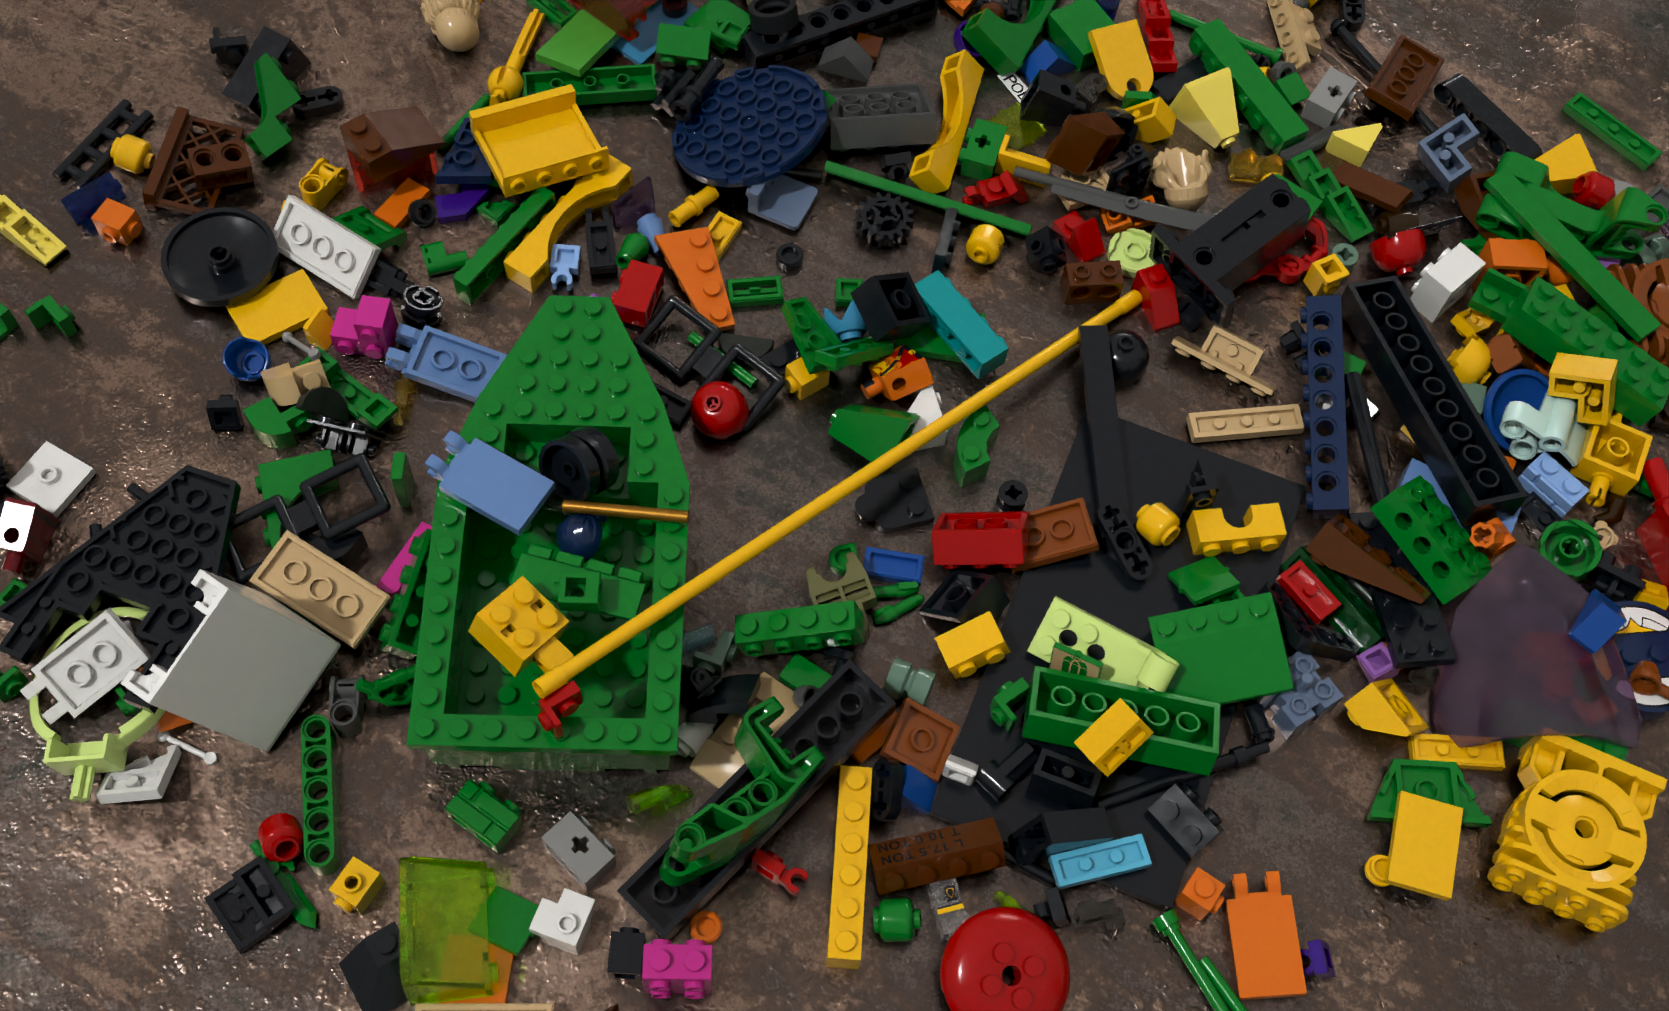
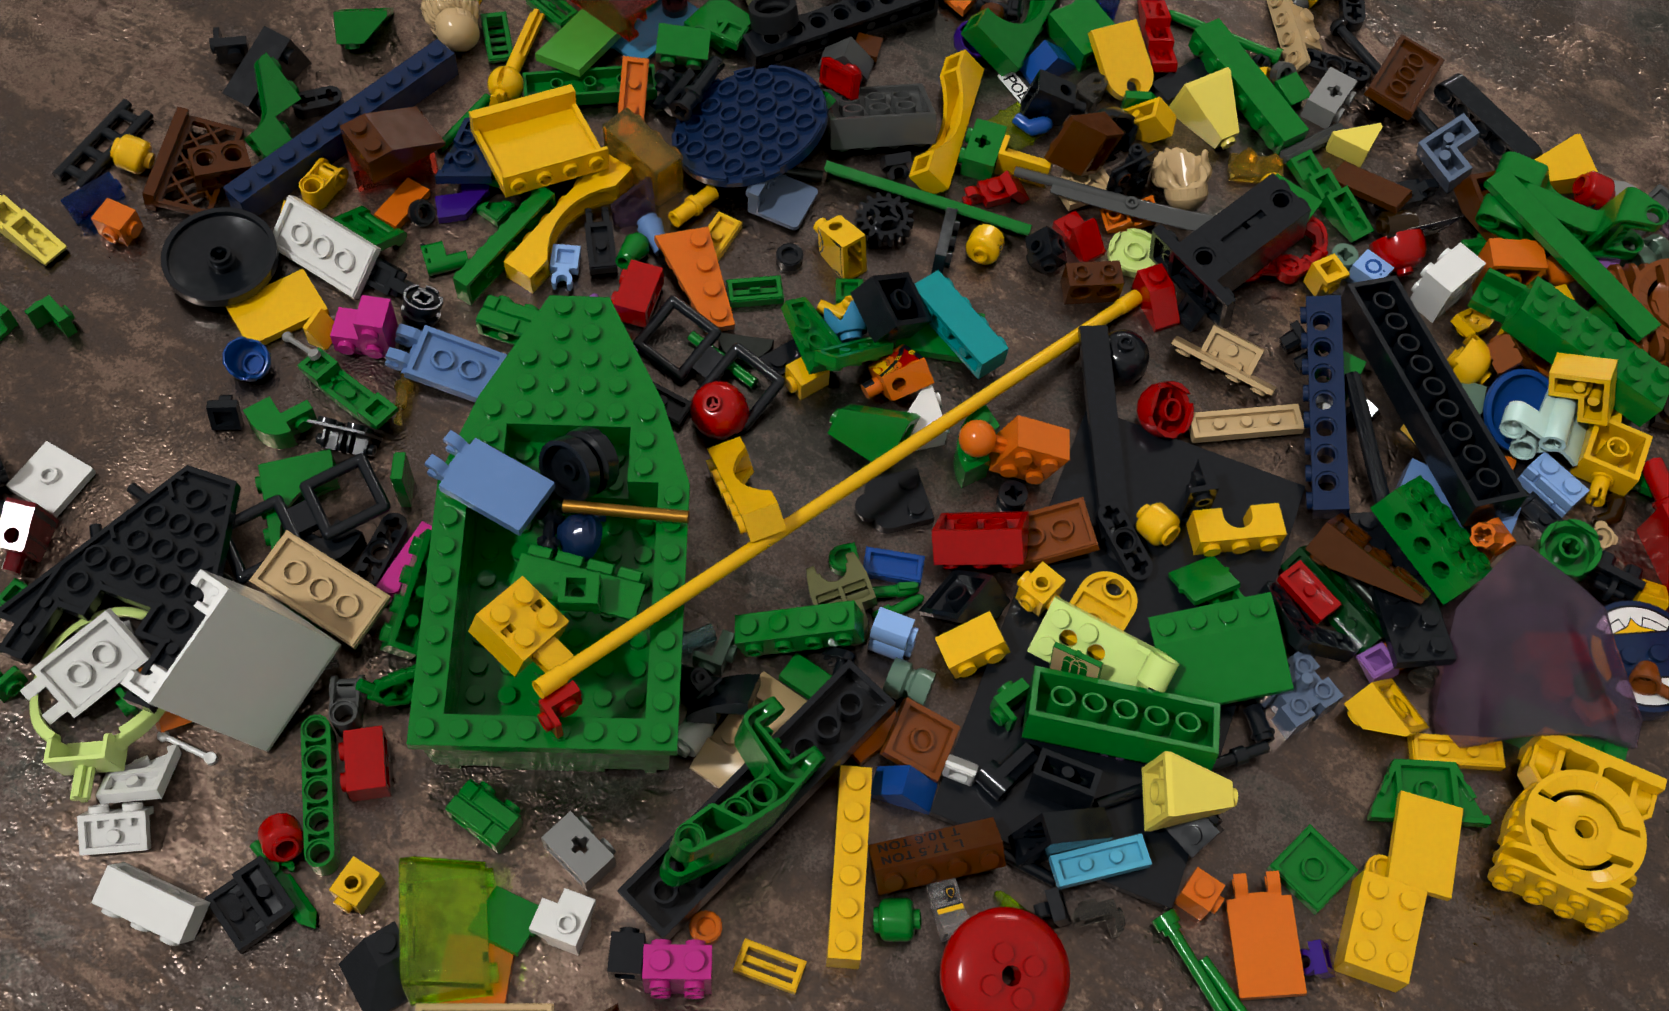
tan brick [261,359,330,406] -> none
pearl dark grey tile [295,386,349,424] -> none
clear neon green brick [625,784,694,815] -> none
red plate [751,849,809,896] -> none
dark grey hinge [792,685,818,708] -> none
black beam [870,759,904,821] -> none
yellow hinge [1074,698,1154,777] -> none
green tile [1562,92,1663,172] -> none
blue slope [1567,589,1627,654] -> none
none -> white bracket [77,801,154,856]
none -> white brick [91,862,210,946]
none -> dark blue brick [223,39,459,216]
none -> green slope [333,8,394,49]
none -> red brick [338,725,391,802]
none -> black beam [353,513,410,586]
none -> green brick [475,295,539,345]
none -> green slope [480,11,513,64]
none -> black bar [535,505,564,559]
none -> clear yellow brick [603,108,683,207]
none -> orange tile [616,56,649,139]
none -> yellow arch [705,436,787,543]
none -> yellow tile [733,938,807,995]
none -> yellow torso [813,215,867,279]
none -> yellow arm [816,295,853,320]
none -> red tile [819,56,862,100]
none -> light blue brick [867,607,919,660]
none -> orange brick [958,415,1070,484]
none -> blue arm [1012,112,1053,136]
none -> yellow brick [1015,561,1066,617]
none -> yellow tile [1060,571,1138,660]
none -> red cylinder [1136,381,1194,439]
none -> light yellow slope [1141,751,1238,832]
none -> green tile [1266,824,1358,915]
none -> black beam [1300,48,1371,89]
none -> yellow brick [1333,869,1428,993]
none -> light blue brick [1345,249,1394,284]

